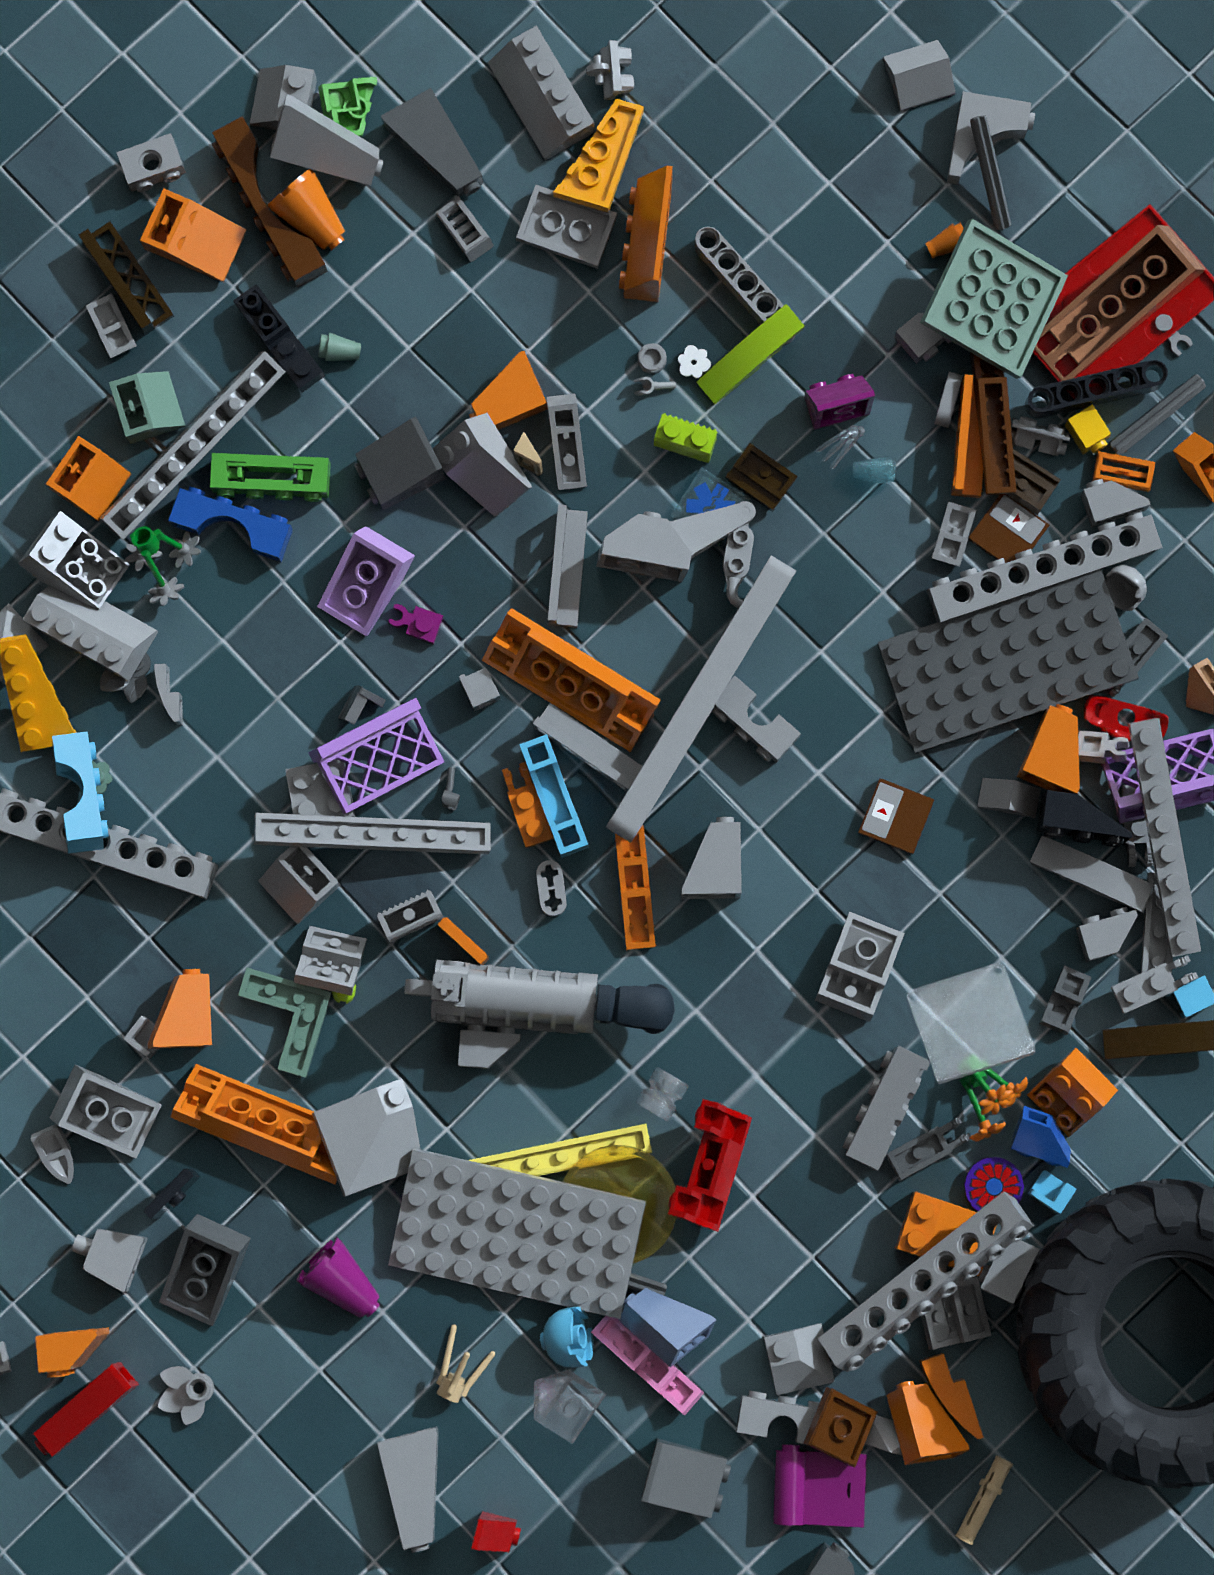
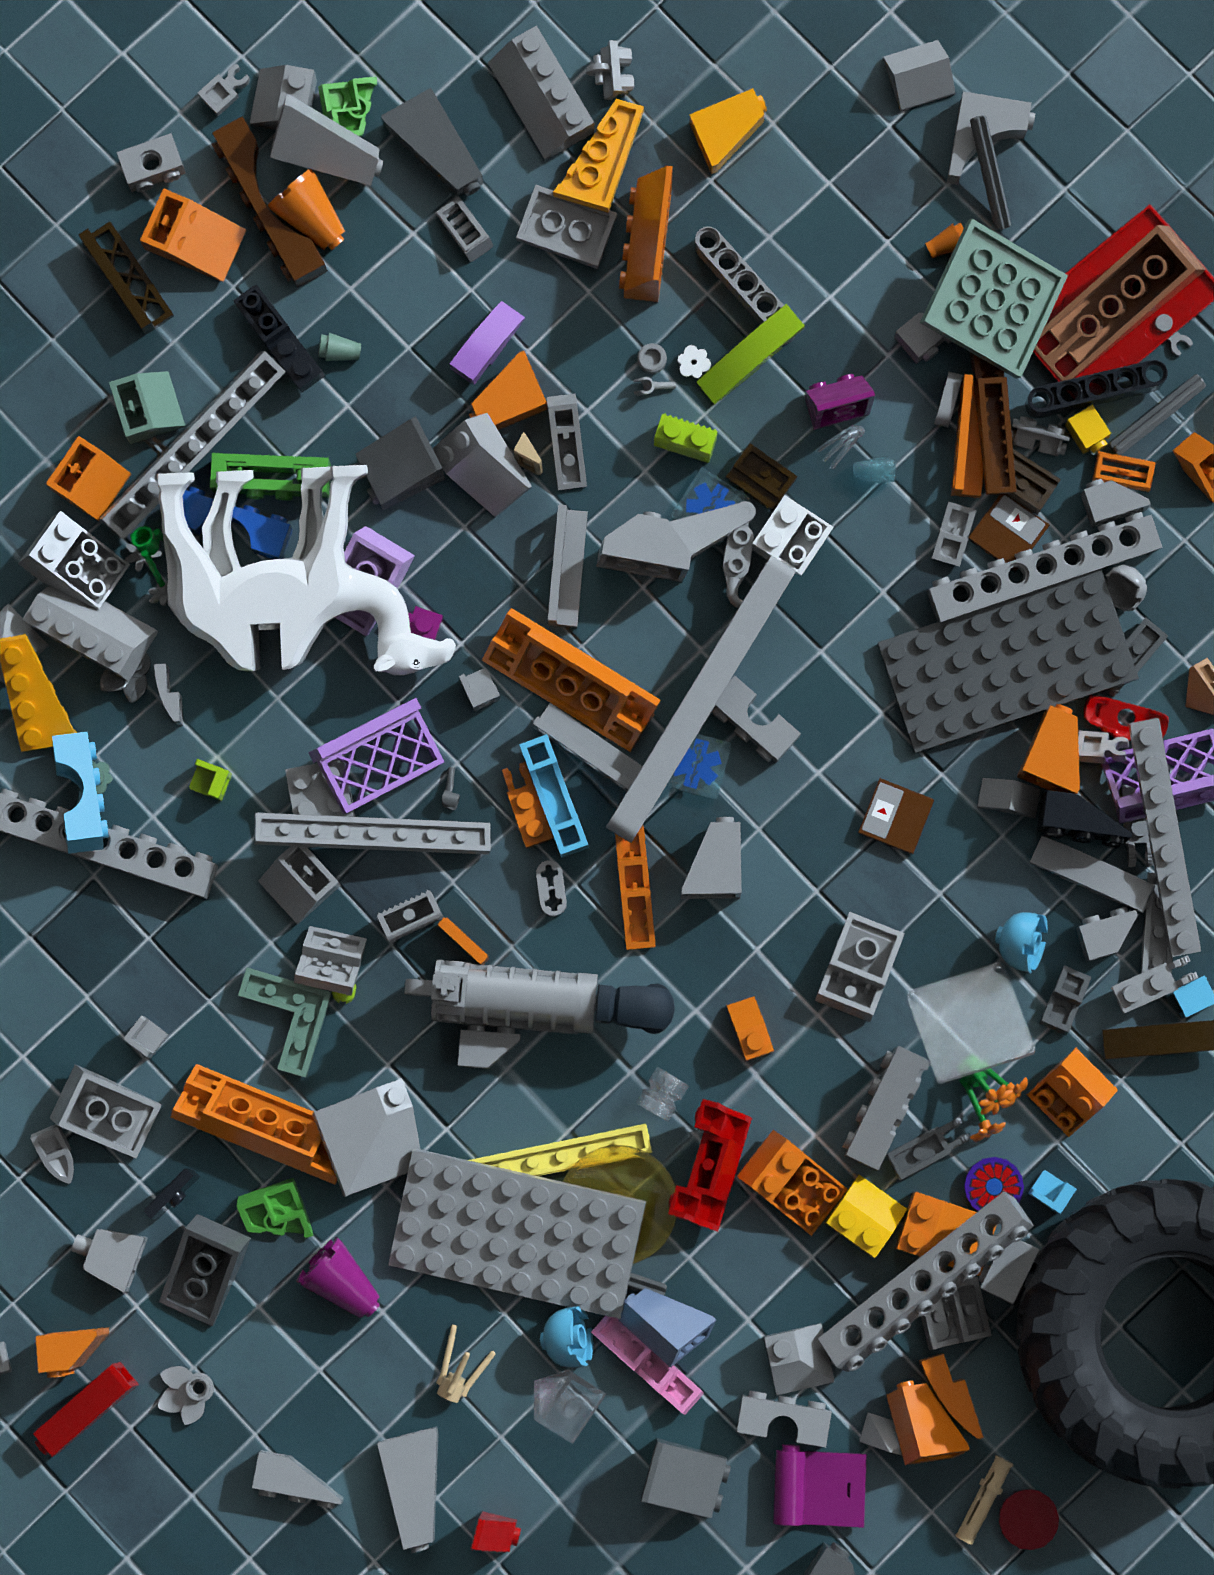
light grey slope [85,293,136,358] -> none
orange slope [148,969,212,1049] -> none
dark grey tile [338,685,386,725] -> none
reddish brown tile [803,1387,877,1468] -> none
blue slope [1011,1106,1071,1168] -> none
none -> white animal [157,465,456,675]
none -> lime panel [189,759,232,801]
none -> light grey plate [197,64,250,116]
none -> bright green slope [236,1178,313,1238]
none -> light grey slope [252,1450,344,1509]
none -> medium lavender slope [450,301,525,385]
none -> tile [666,734,732,801]
none -> light orange slope [689,88,767,174]
none -> orange slope [726,996,774,1062]
none -> orange slope [737,1130,848,1236]
none -> white slope [752,495,834,576]
none -> yellow slope [825,1175,907,1258]
none -> medium azure cylinder [995,912,1048,973]
none -> dark red tile [999,1489,1059,1550]

